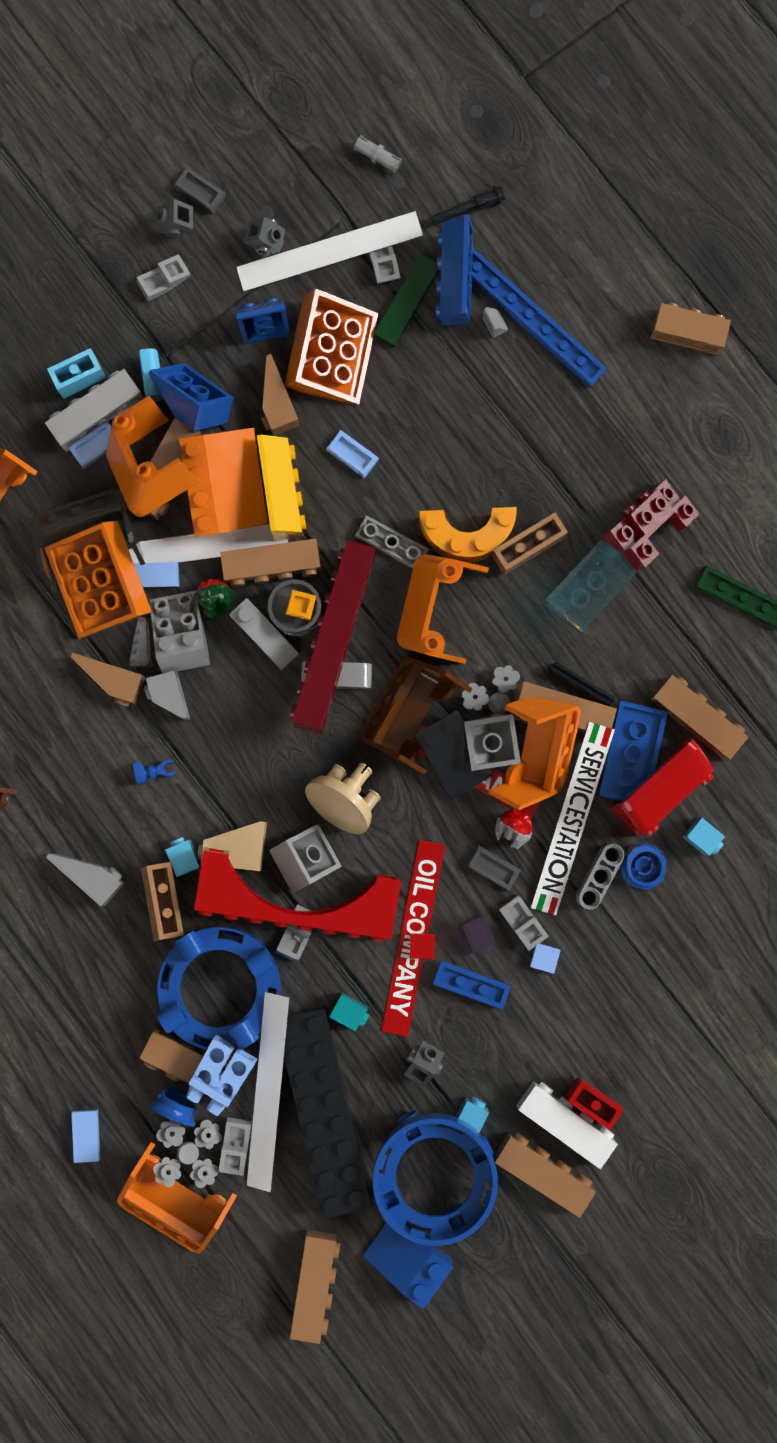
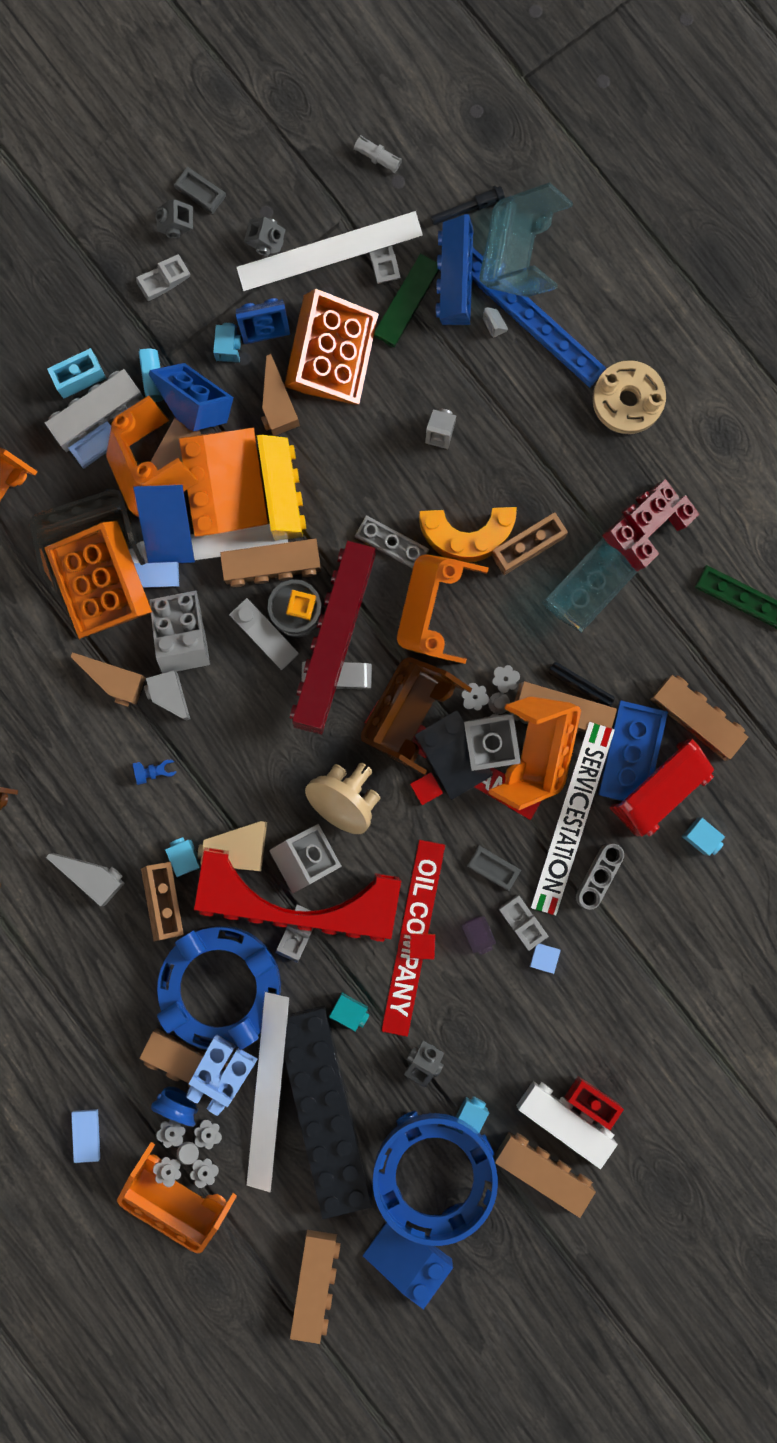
clear slope [129,617,152,669] -> none
dark green piece [194,579,233,618] -> none
light grey slope [219,1117,252,1176] -> none
light blue tile [326,430,379,479] -> none
blue plate [433,960,511,1010] -> none
piece [495,810,532,849] -> none
blue hat [620,843,666,890] -> none
medium nougat brick [650,303,731,355] -> none
none -> blue piece [133,485,195,563]
none -> medium azure brick [213,323,241,363]
none -> red tile [410,773,443,805]
none -> light grey slope [425,409,456,449]
none -> clear light blue windscreen [480,182,573,297]
none -> tan piece [593,361,666,434]

